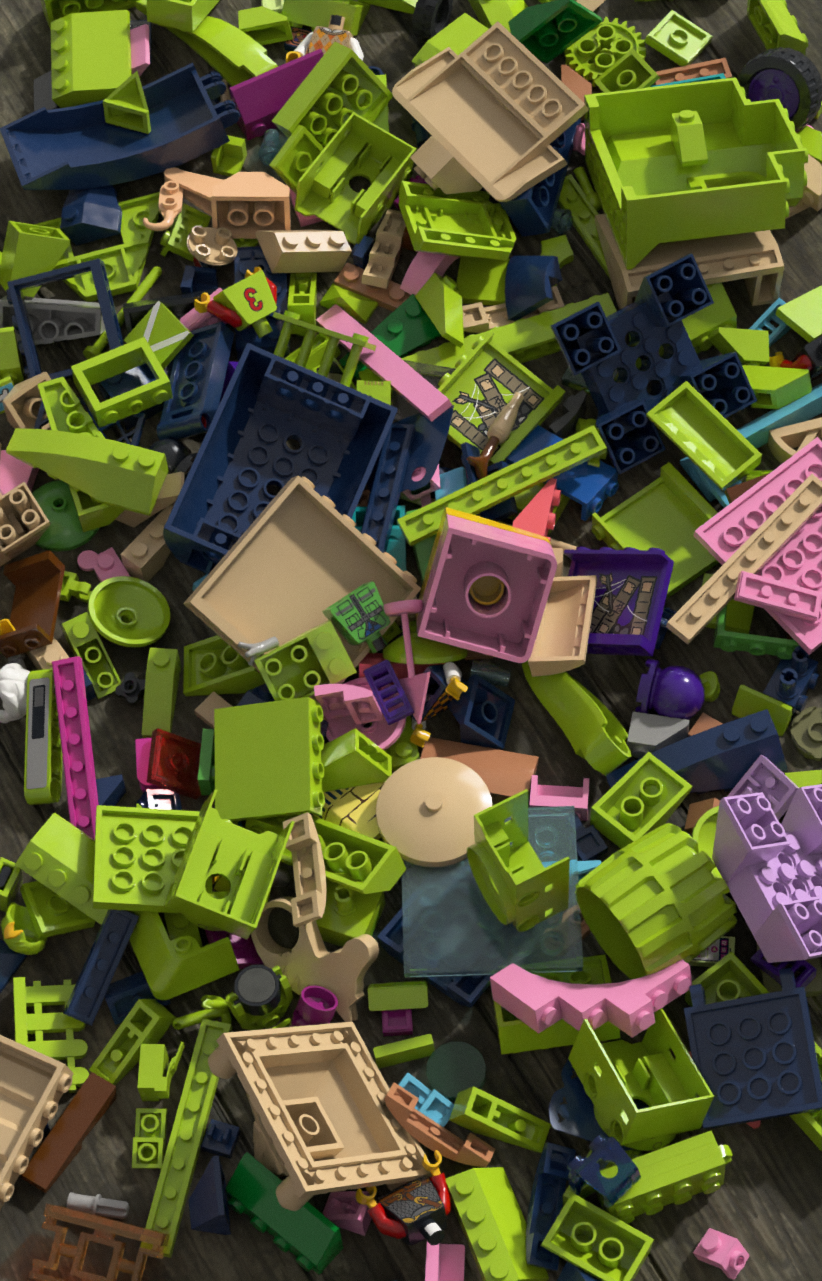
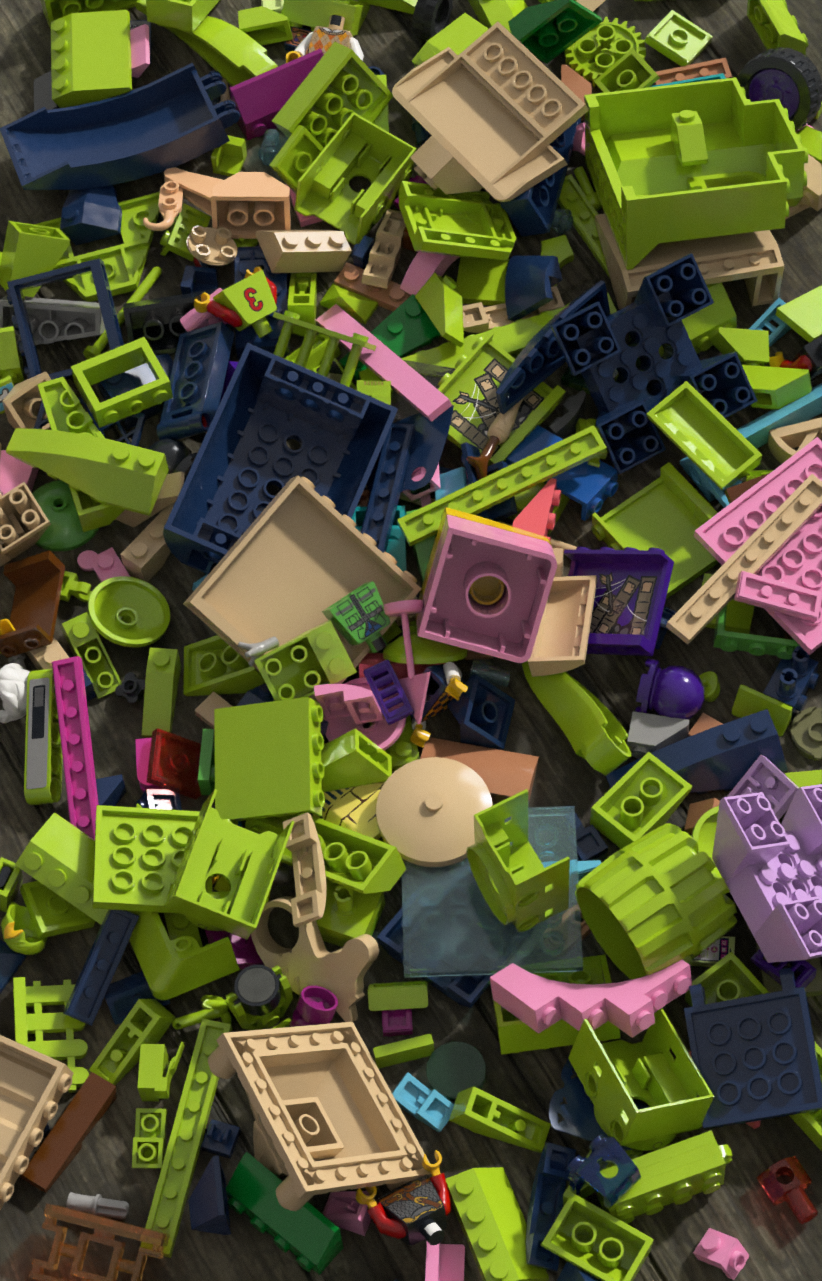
lime slope [103,71,151,134] -> none
lime tile [124,301,194,370] -> none
nougat slope [384,1082,496,1167] -> none
bright pink panel [529,775,590,821] -> none
none -> dark blue wedge [496,280,611,414]
none -> clear red piece [757,1156,818,1224]

